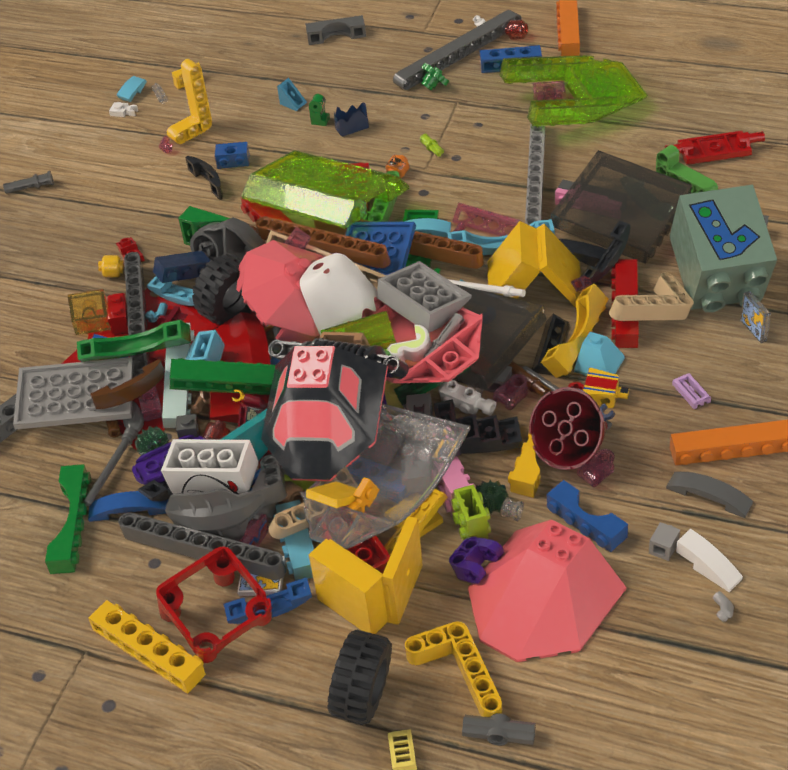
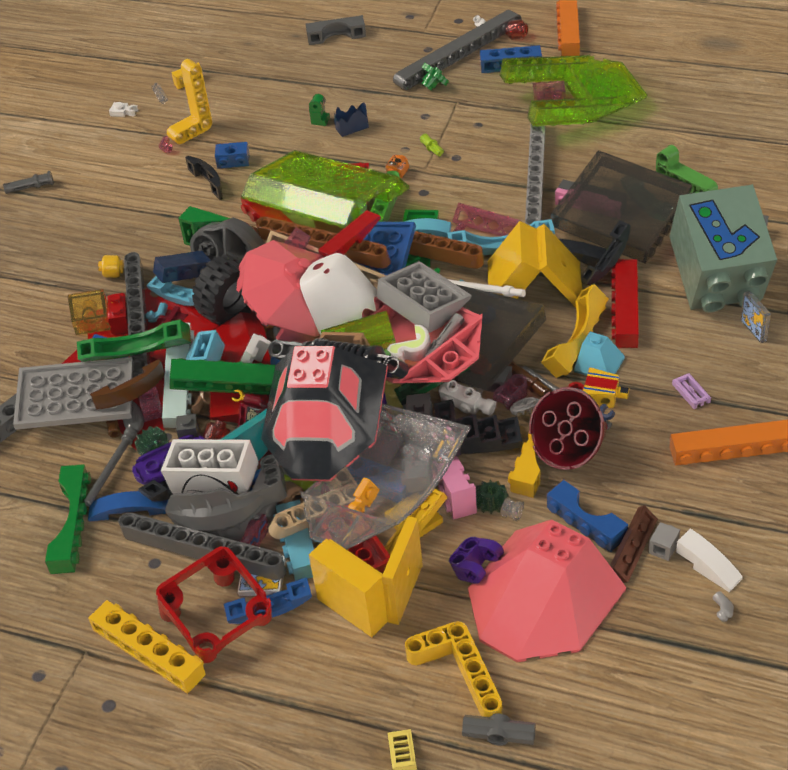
red slope [116,237,145,262] -> none
medium azure slope [117,76,147,102] -> none
dark azure slope [277,78,307,111] -> none
yellow tile [306,481,357,508] -> none
black tyre [327,629,392,725] -> none
lime brick [451,484,491,541] -> none
black slope [532,313,569,375] -> none
clear pink piece [571,275,592,292] -> none
clear pink piece [577,449,615,487] -> none
tan beam [609,272,694,321] -> none
red plate [665,131,765,165] -> none
dark grey slope [666,472,753,518] -> none
none -> white bracket [240,334,271,363]
none -> red slope [318,210,381,257]
none -> light grey gear [510,397,540,416]
none -> copper plate [610,505,658,583]

